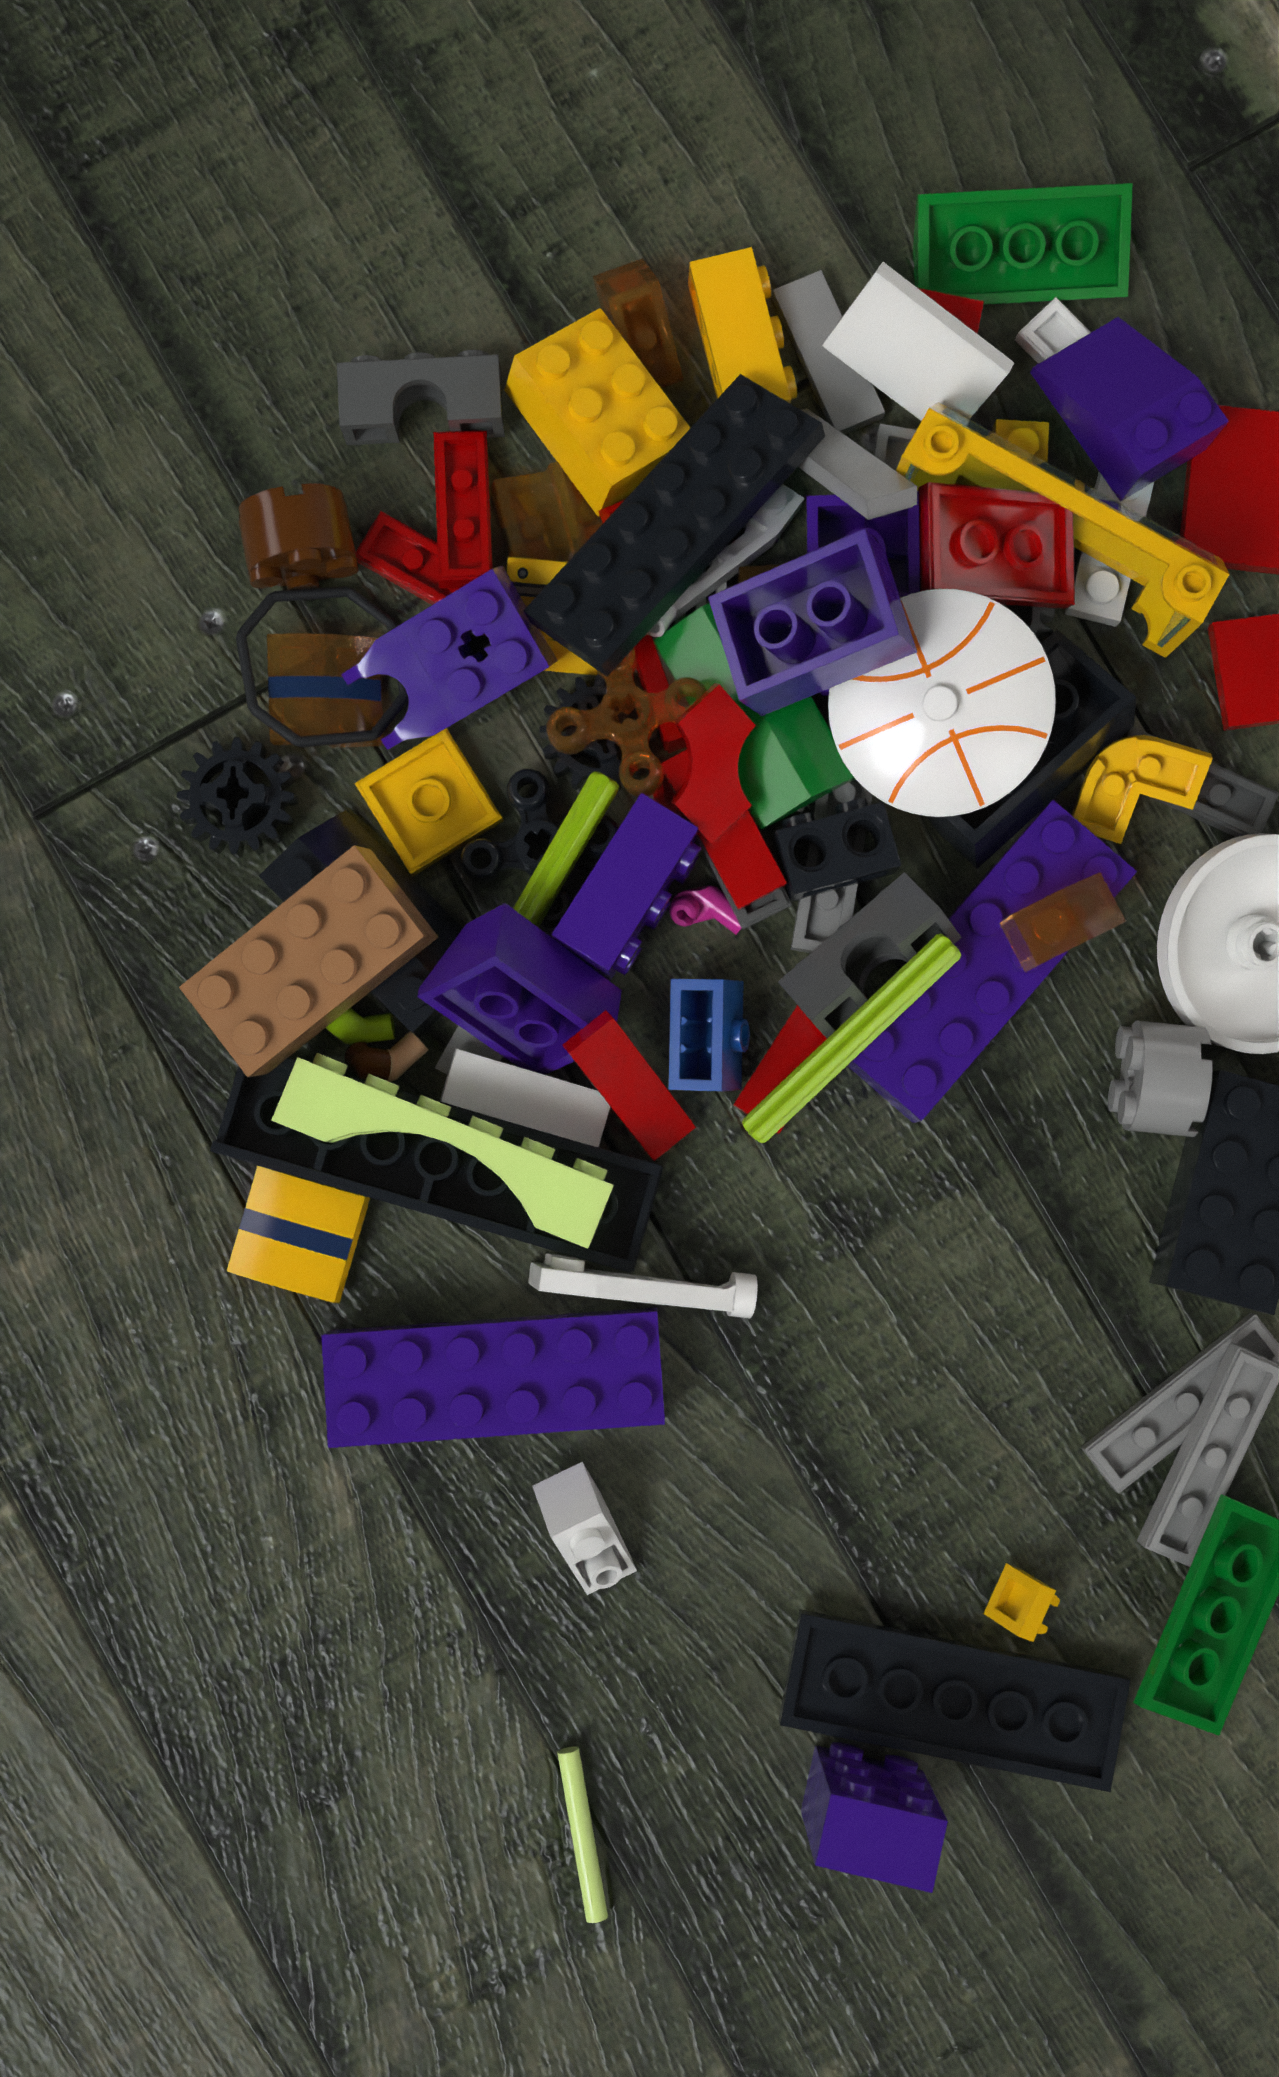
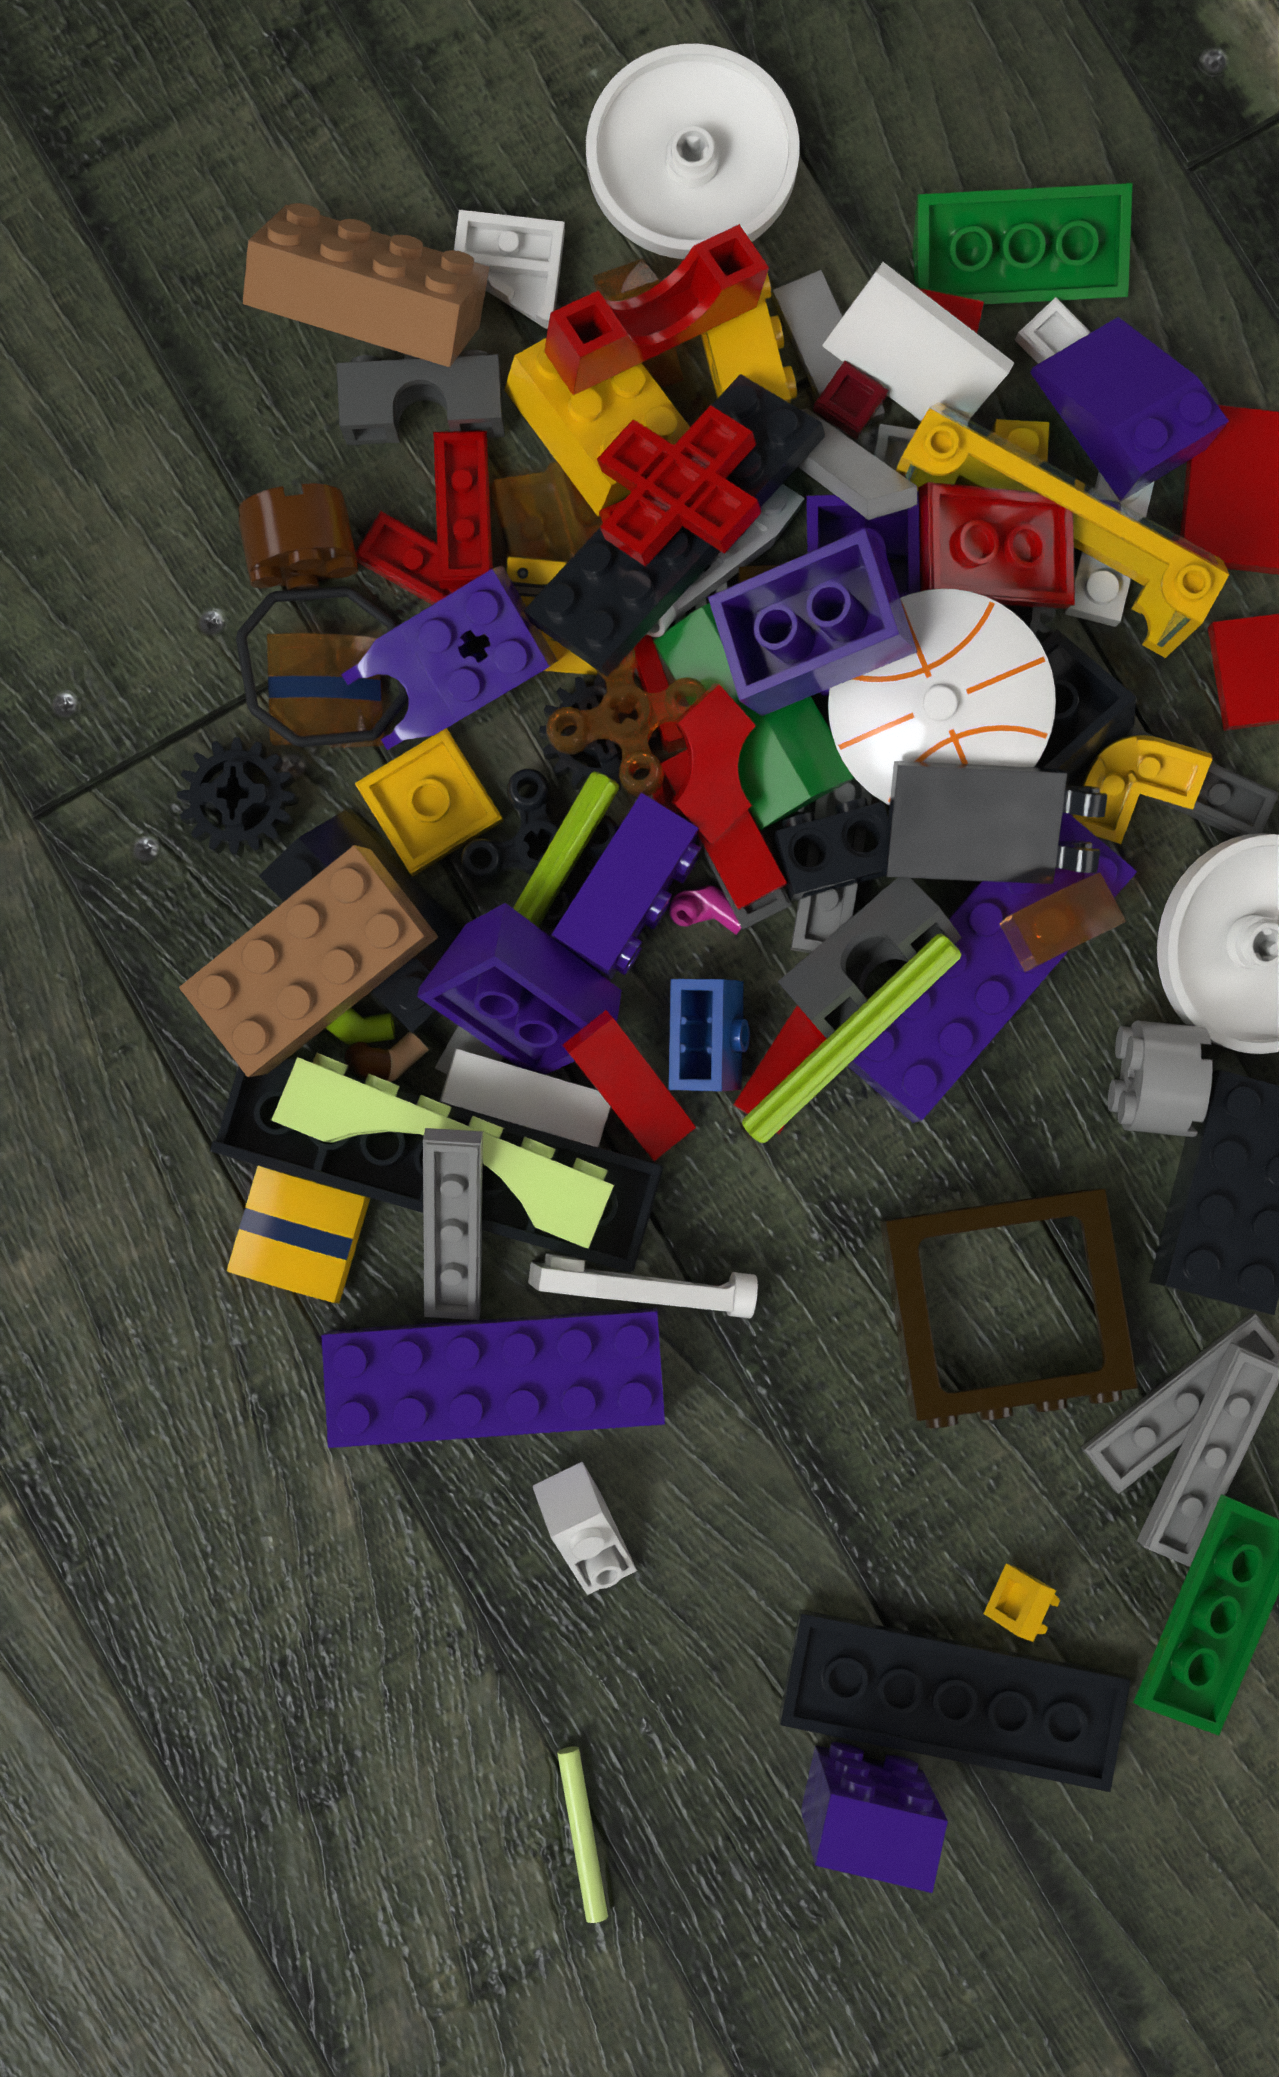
none -> medium nougat brick [243,203,490,367]
none -> light grey tile [423,1128,483,1320]
none -> white wing [454,210,565,329]
none -> red arch [544,224,769,395]
none -> white dish [586,44,799,259]
none -> red plate [597,405,761,567]
none -> dark red tile [813,361,889,440]
none -> dark brown piece [879,1188,1138,1428]
none -> black tile [883,761,1107,884]

